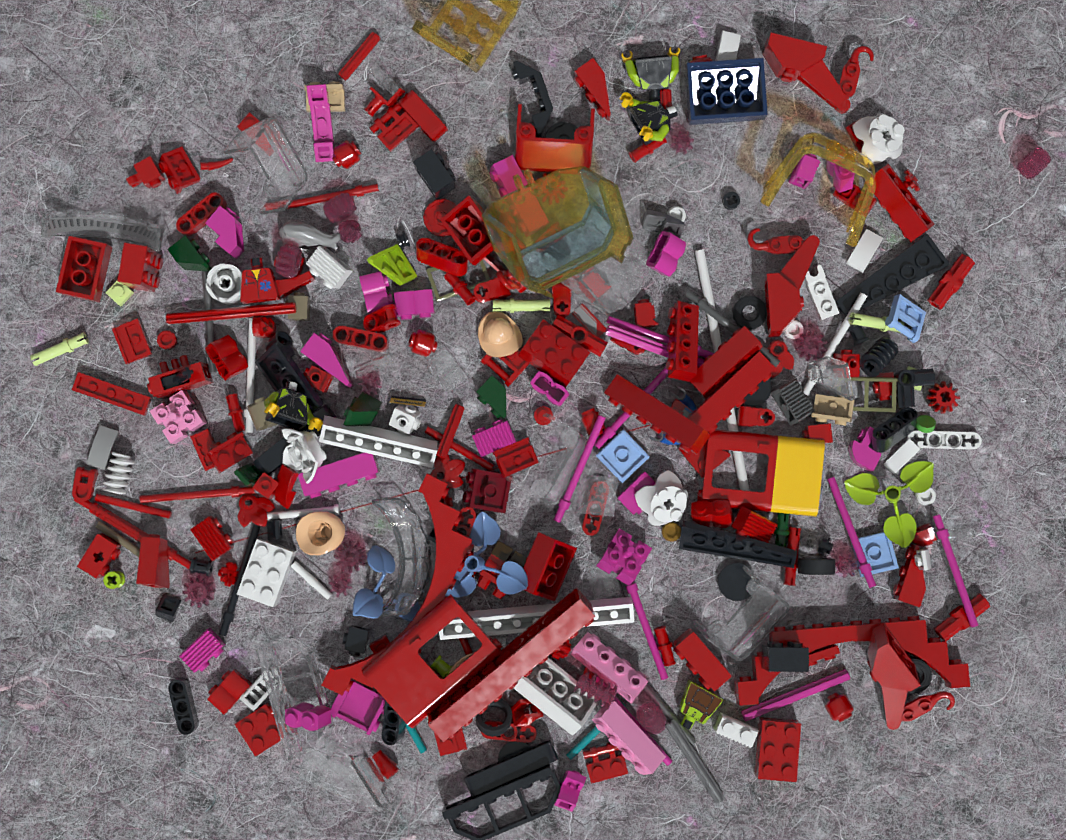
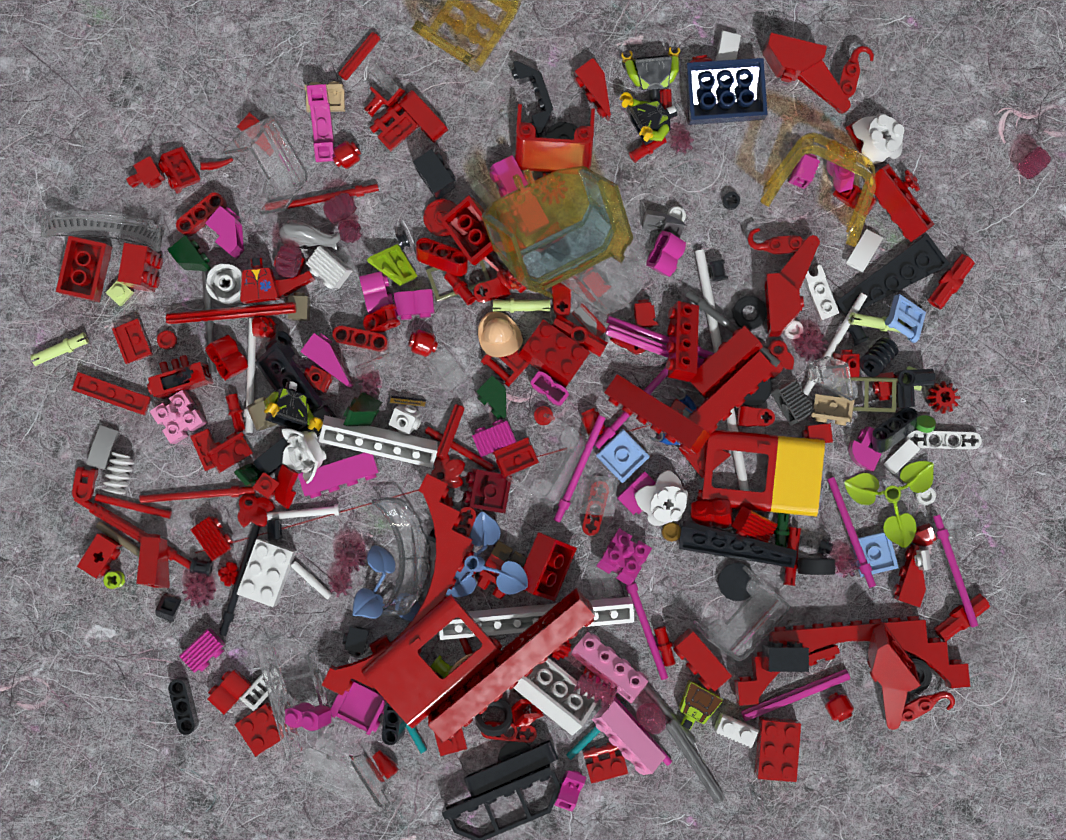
light nougat hat [296,512,345,555] -> none
none -> black bush [708,260,728,282]

